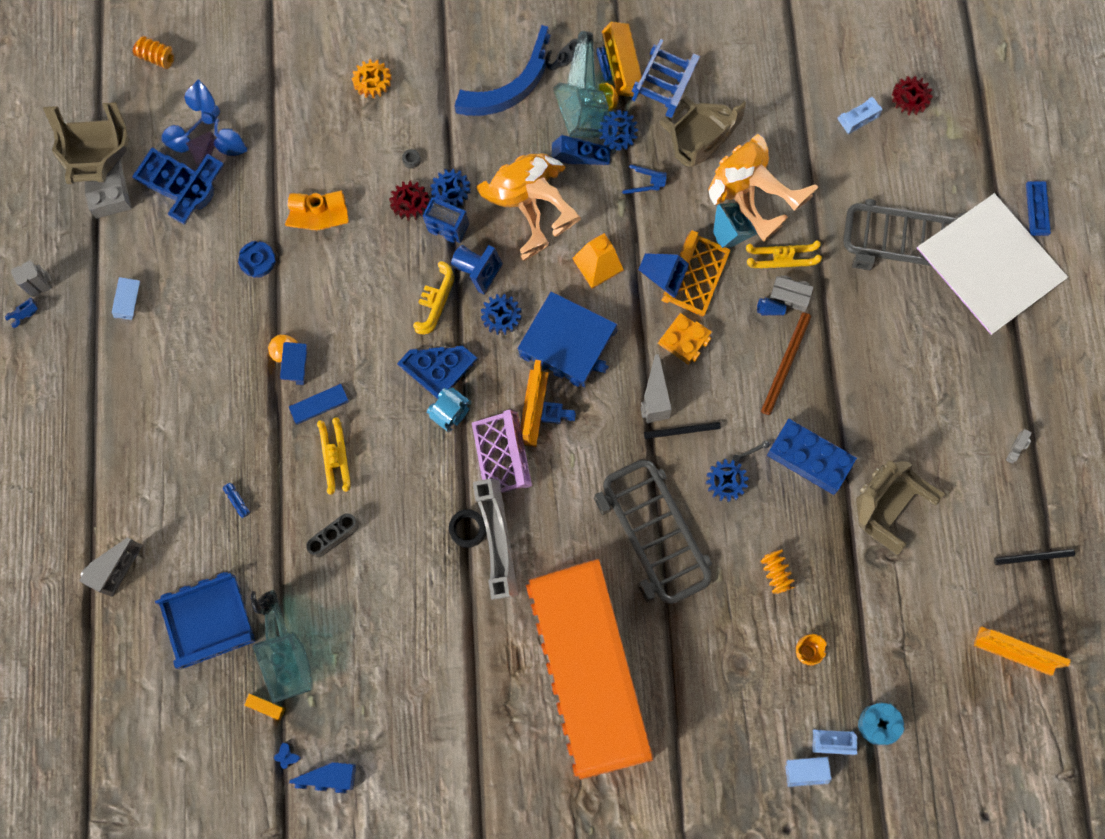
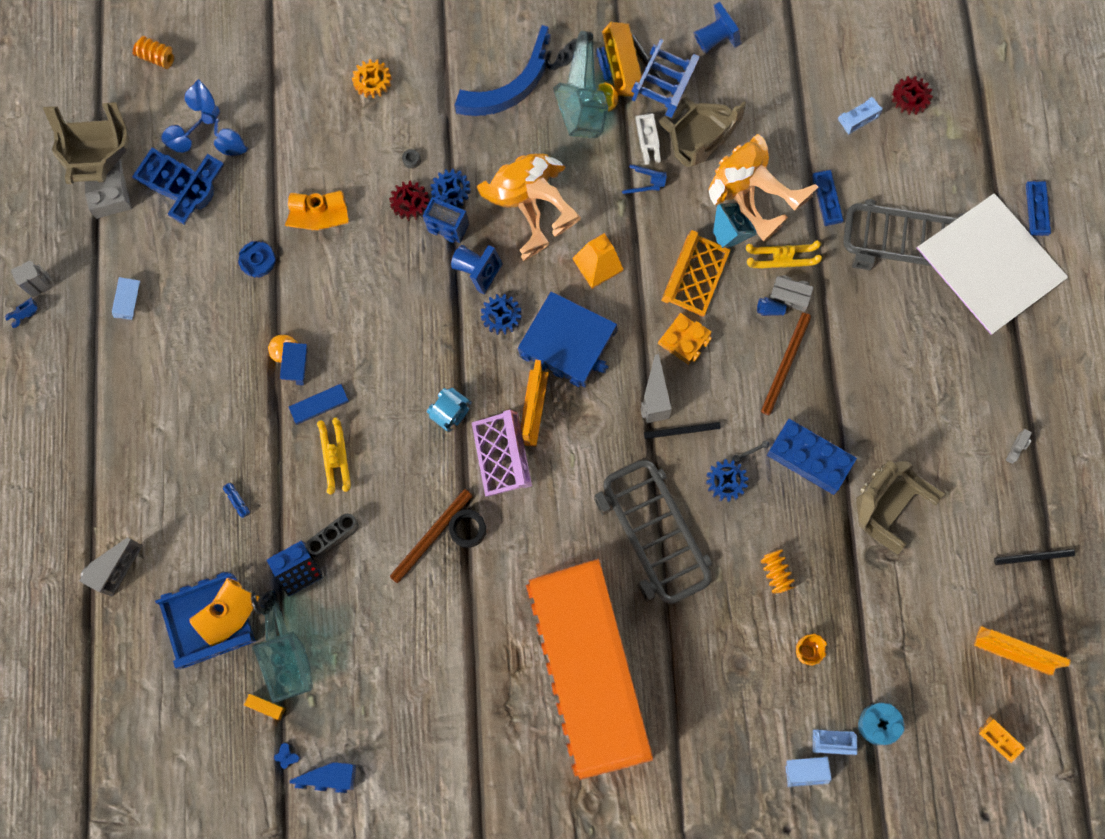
clear purple slope [186,131,216,167] -> none
blue plate [397,346,478,399] -> none
yellow piece [413,261,454,335] -> none
light grey arch [473,478,519,600] -> none
blue plate [541,402,576,424] -> none
blue slope [551,135,610,165] -> none
blue gear [598,110,638,150] -> none
blue slope [638,253,689,298] -> none
none -> light orange panel [189,578,260,647]
none -> slope [266,540,324,597]
none -> dark orange axle [390,489,472,583]
none -> black bar [632,34,670,96]
none -> white hinge [635,113,661,165]
none -> blue plant [693,1,741,54]
none -> blue tile [812,170,844,226]
none -> light orange hinge [979,716,1025,763]

